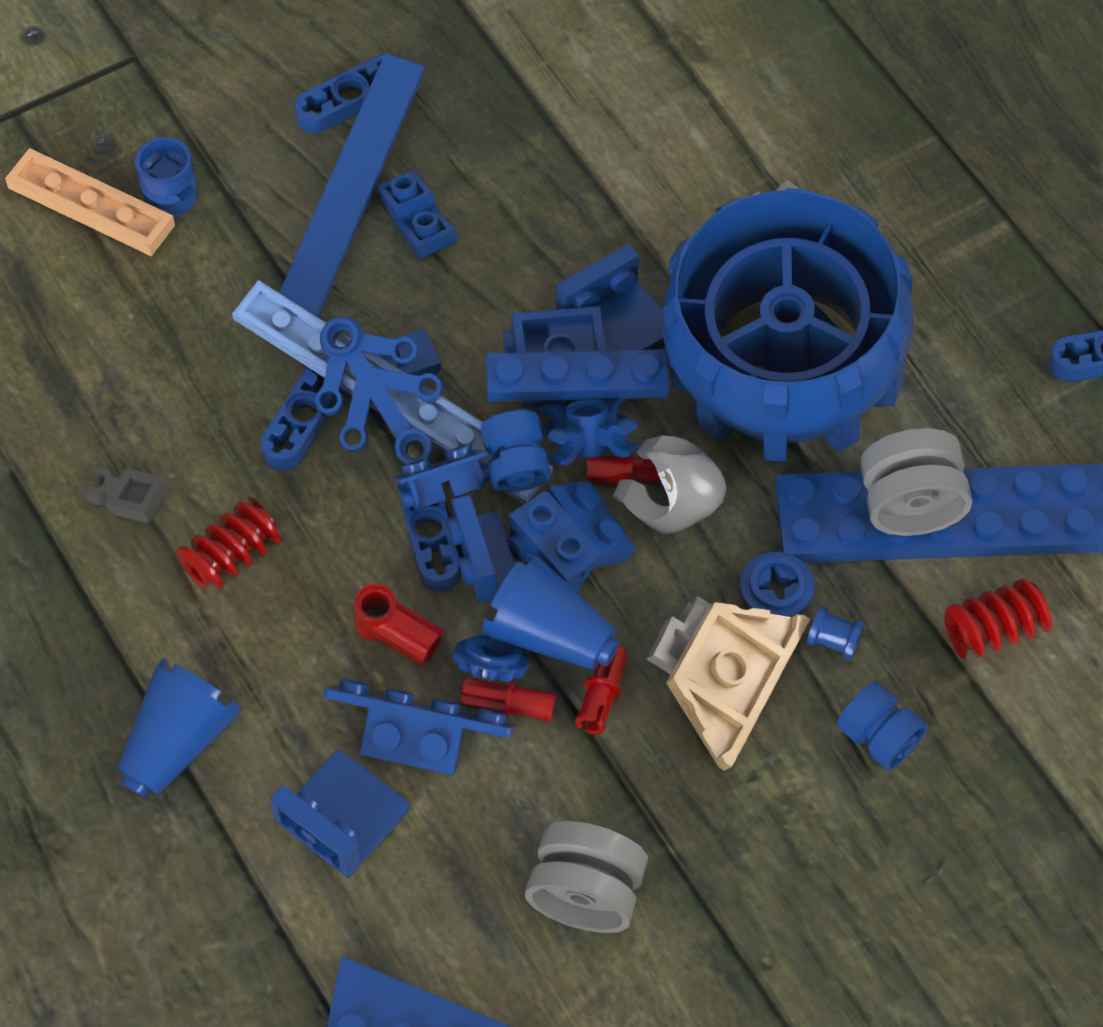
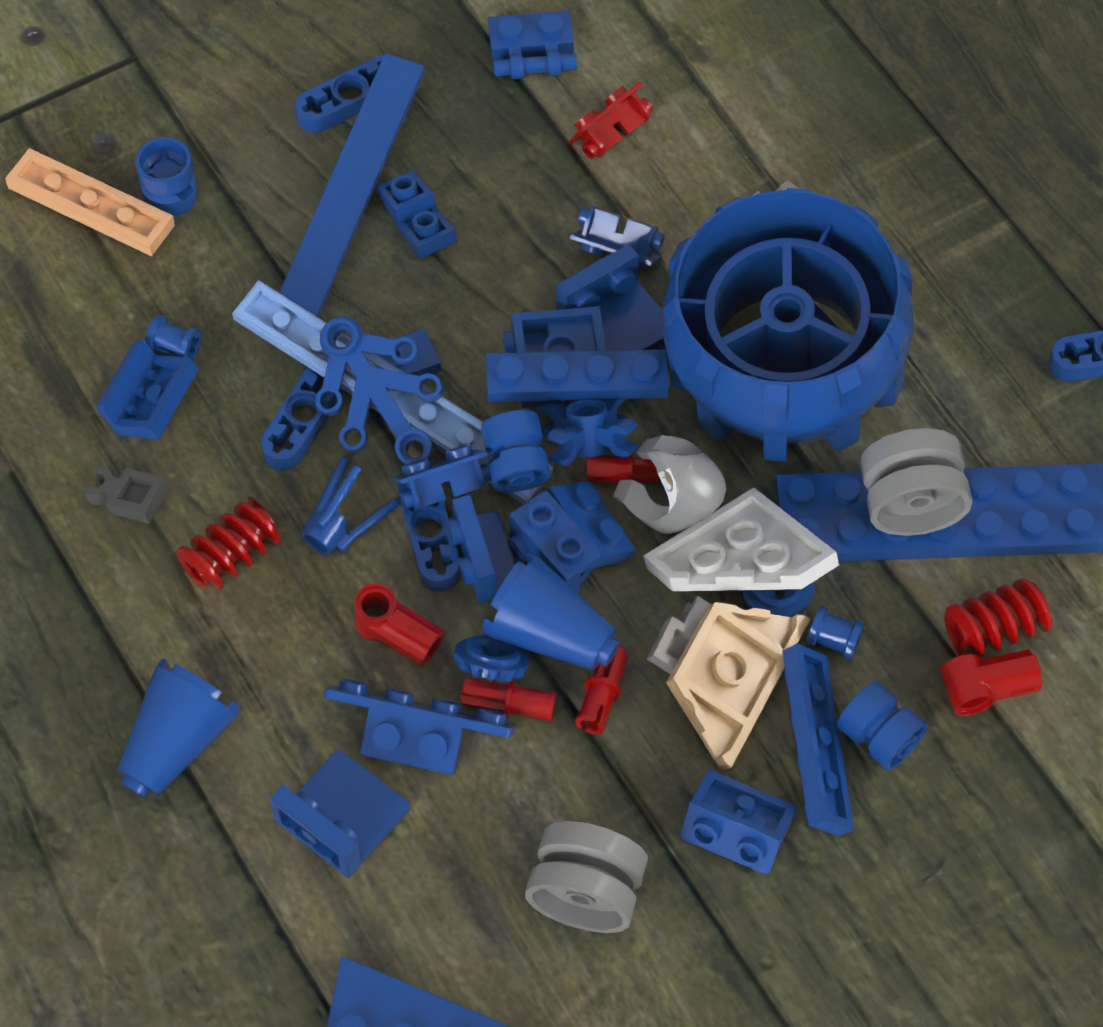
none -> blue bracket [97,340,199,439]
none -> blue bush [144,315,202,361]
none -> blue plant [301,456,400,556]
none -> blue plate [488,11,577,79]
none -> red hinge [568,82,653,159]
none -> blue hinge [570,206,665,269]
none -> white plate [643,488,839,591]
none -> blue bracket [680,769,798,874]
none -> blue plate [782,644,854,836]
none -> red piece [940,649,1043,716]

